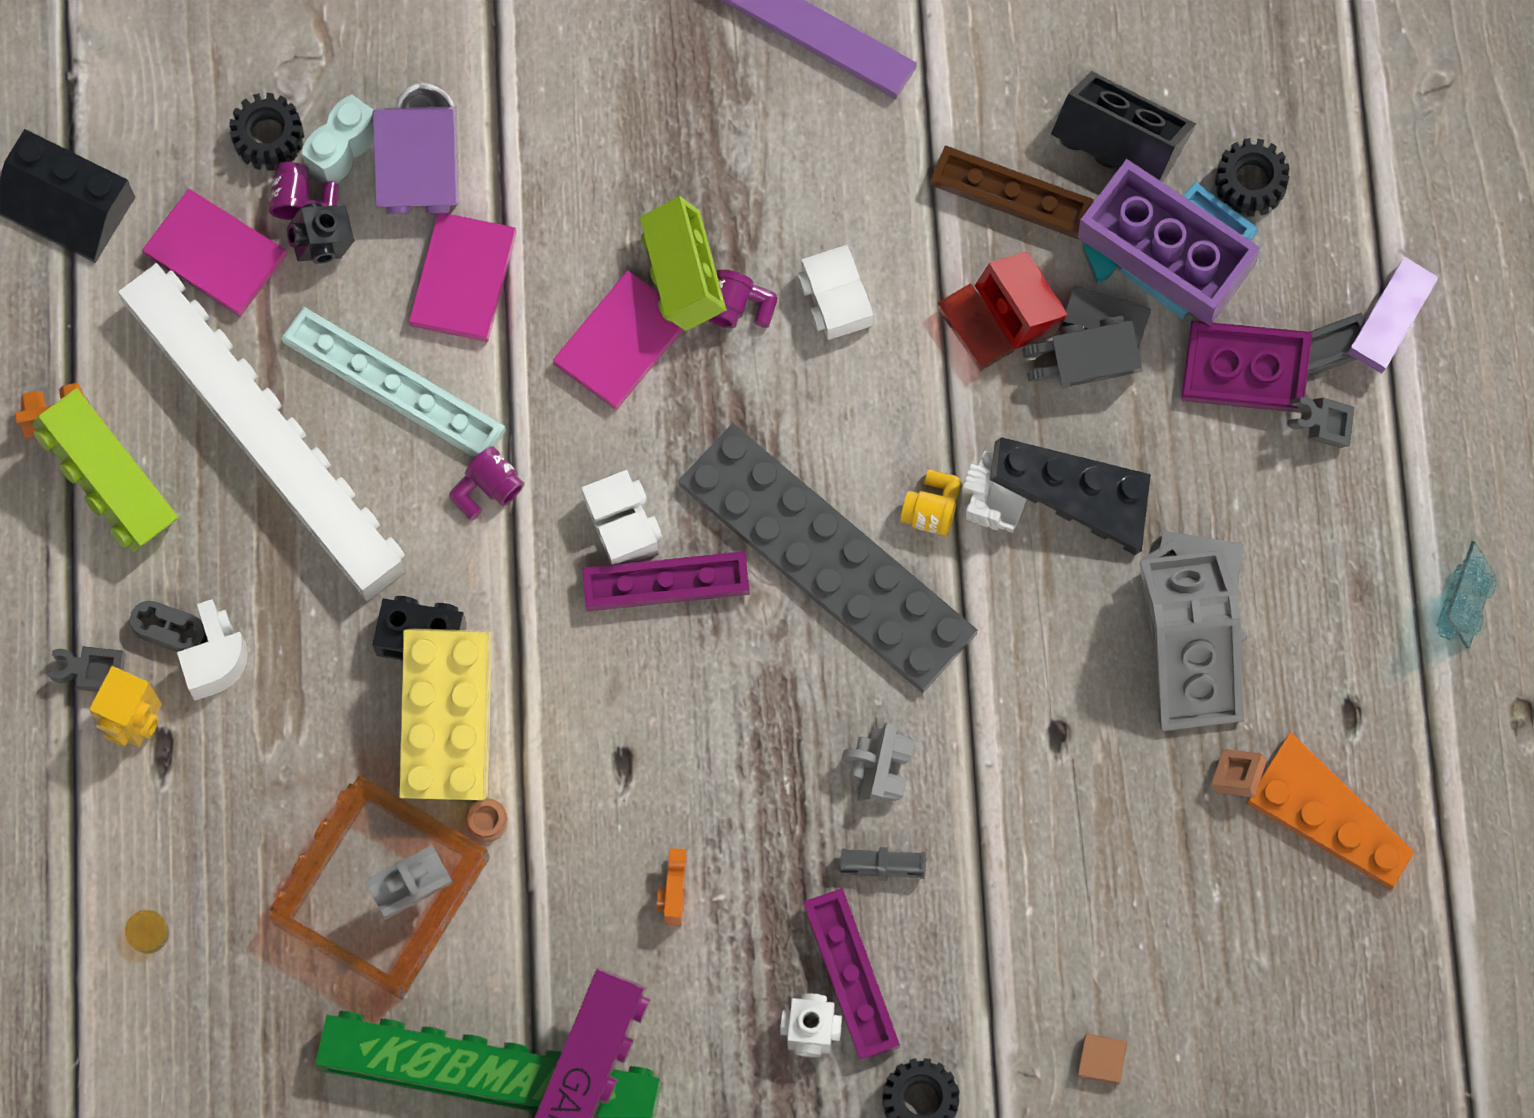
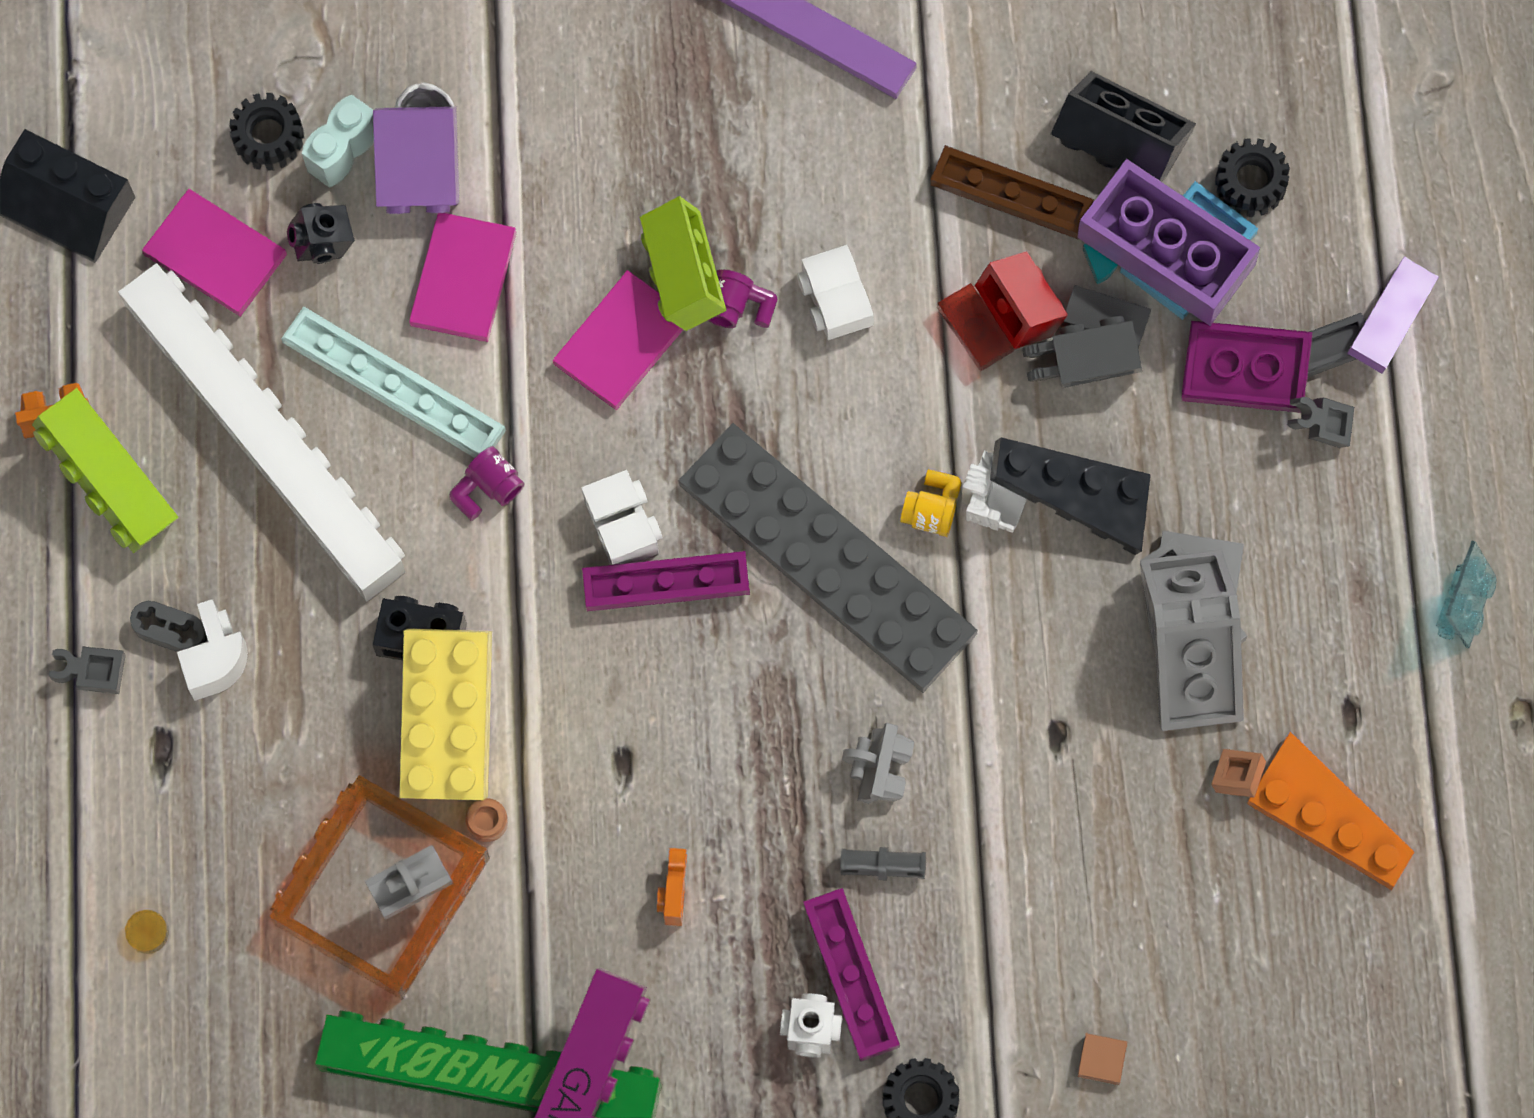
yellow brick [89,666,162,748] -> none
magenta piece [269,162,338,220] -> none

